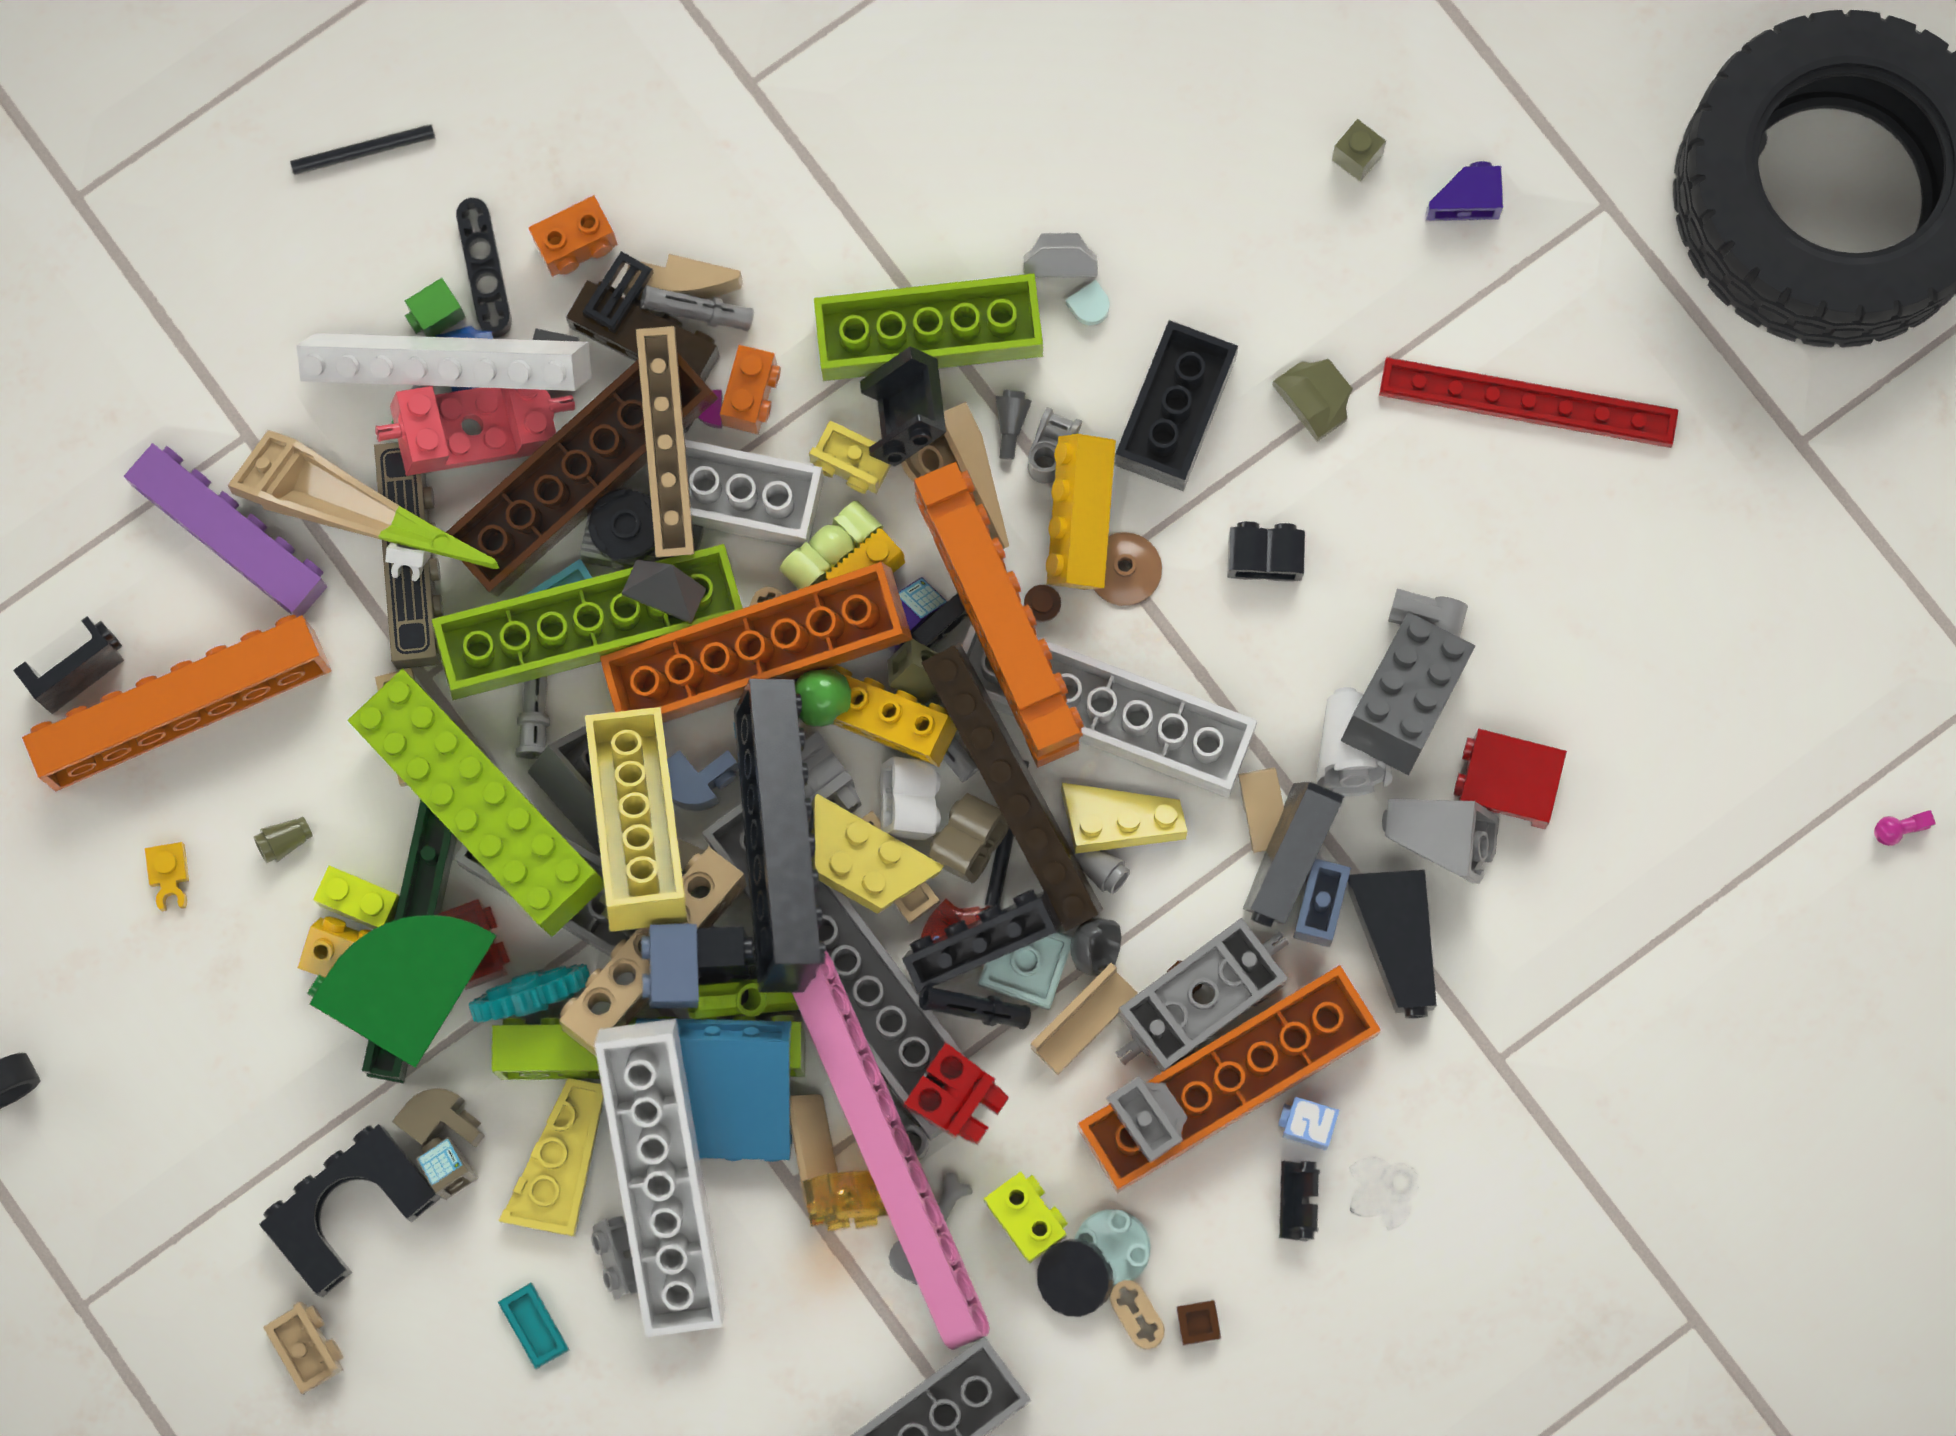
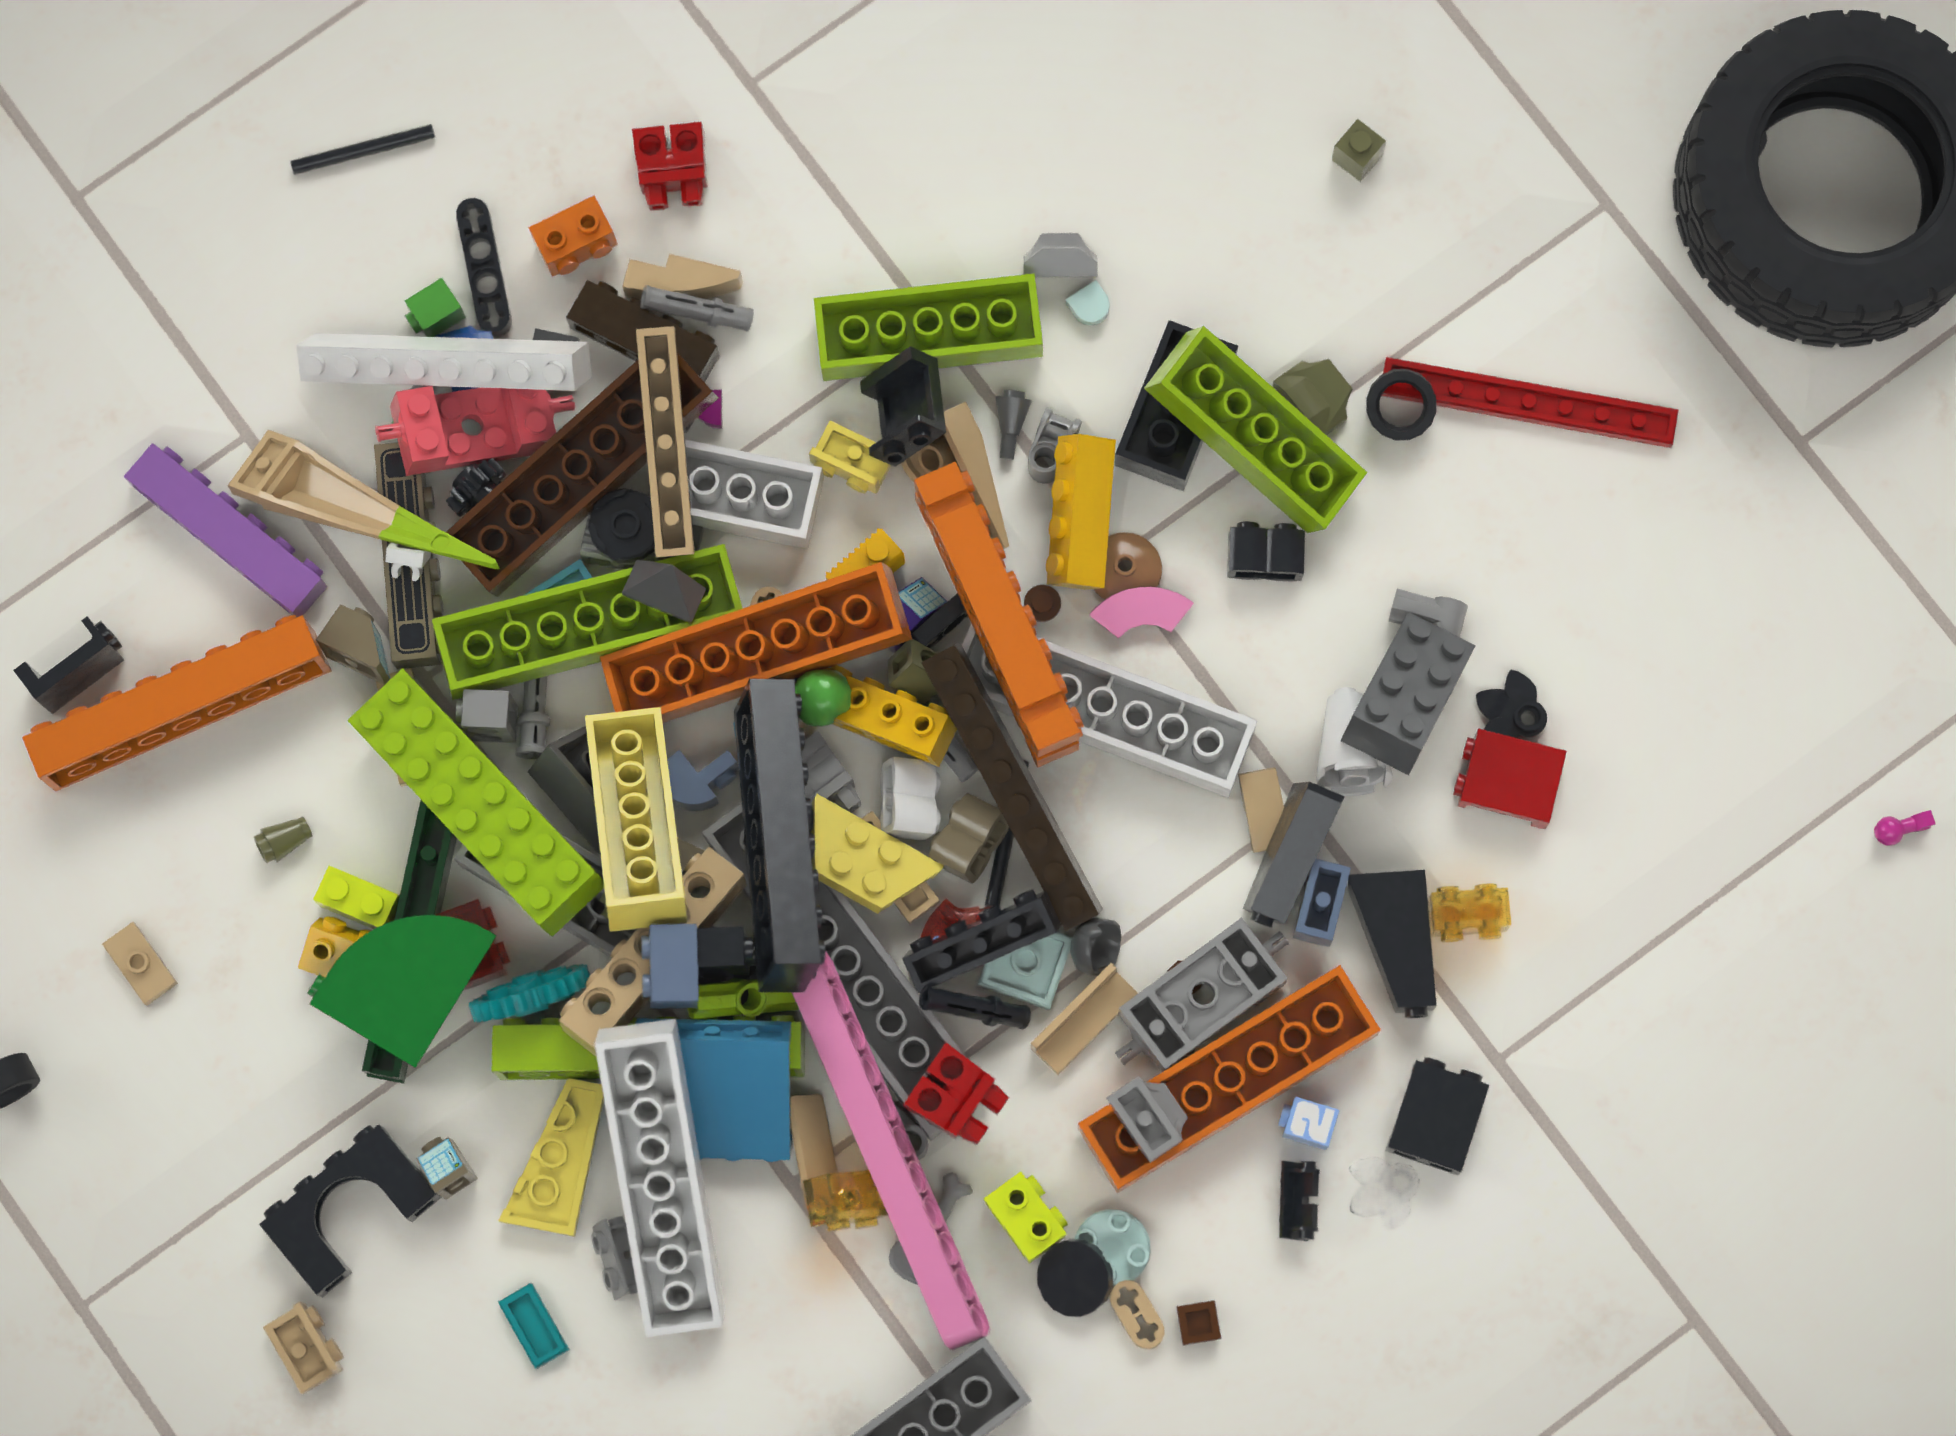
yellow plate [145,842,189,912] -> none
dark tan brick [392,1088,485,1148] -> none
black tile [582,251,654,334] -> none
orange brick [720,345,781,435] -> none
yellowish green piece [779,500,884,590] -> none
light yellow wing [1061,783,1187,854] -> none
light grey cone [1074,850,1130,894] -> none
light grey slope [1382,799,1499,884] -> none
dark purple slope [1426,161,1503,221] -> none
none -> tan plate [102,922,178,1006]
none -> dark tan slope [316,604,390,685]
none -> black gear [446,458,507,517]
none -> light grey brick [455,689,518,743]
none -> red hips [632,121,707,211]
none -> bright pink tile [1089,587,1194,638]
none -> lime brick [1144,326,1367,533]
none -> black tyre [1366,369,1437,441]
none -> black panel [1385,1057,1490,1176]
none -> clear yellow brick [1428,883,1511,942]
none -> black plate [1476,670,1547,738]

